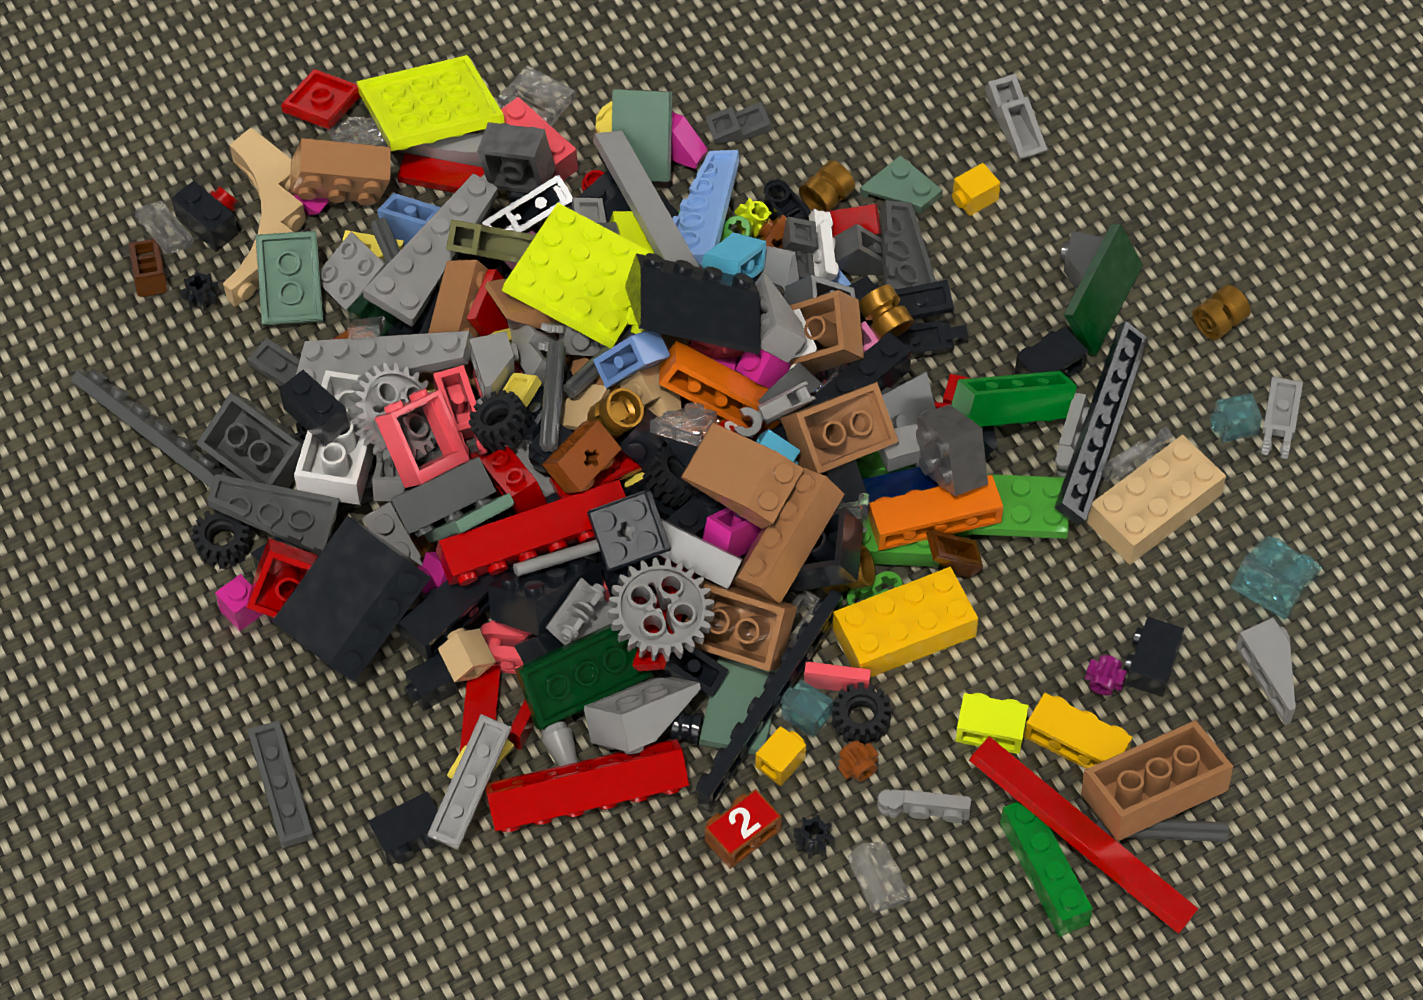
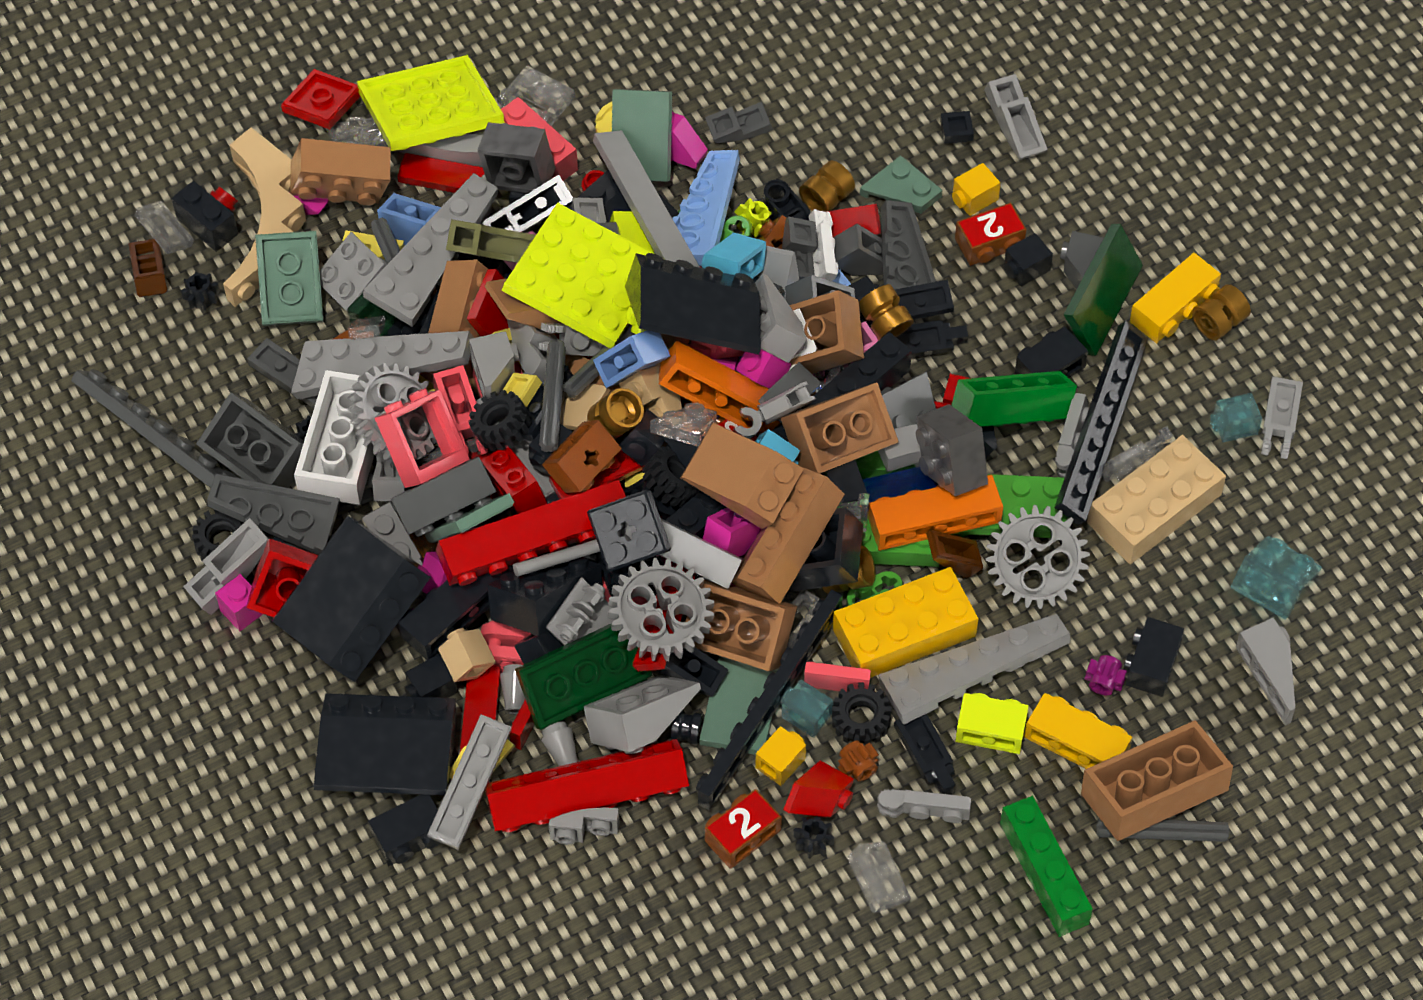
dark grey plate [247,720,314,848] -> none
black brick [279,370,349,447] -> none
red tile [969,736,1198,934] -> none
none -> light grey slope [183,518,268,615]
none -> black slope [314,693,457,795]
none -> light grey cone [500,664,525,715]
none -> light grey slope [549,808,619,845]
none -> red slope [783,760,854,817]
none -> light grey wing [878,614,1071,724]
none -> black hinge [894,714,956,795]
none -> black plate [940,111,974,144]
none -> brick [955,202,1027,266]
none -> light grey gear [985,505,1090,609]
none -> black brick [1003,233,1053,287]
none -> yellow brick [1130,252,1221,344]

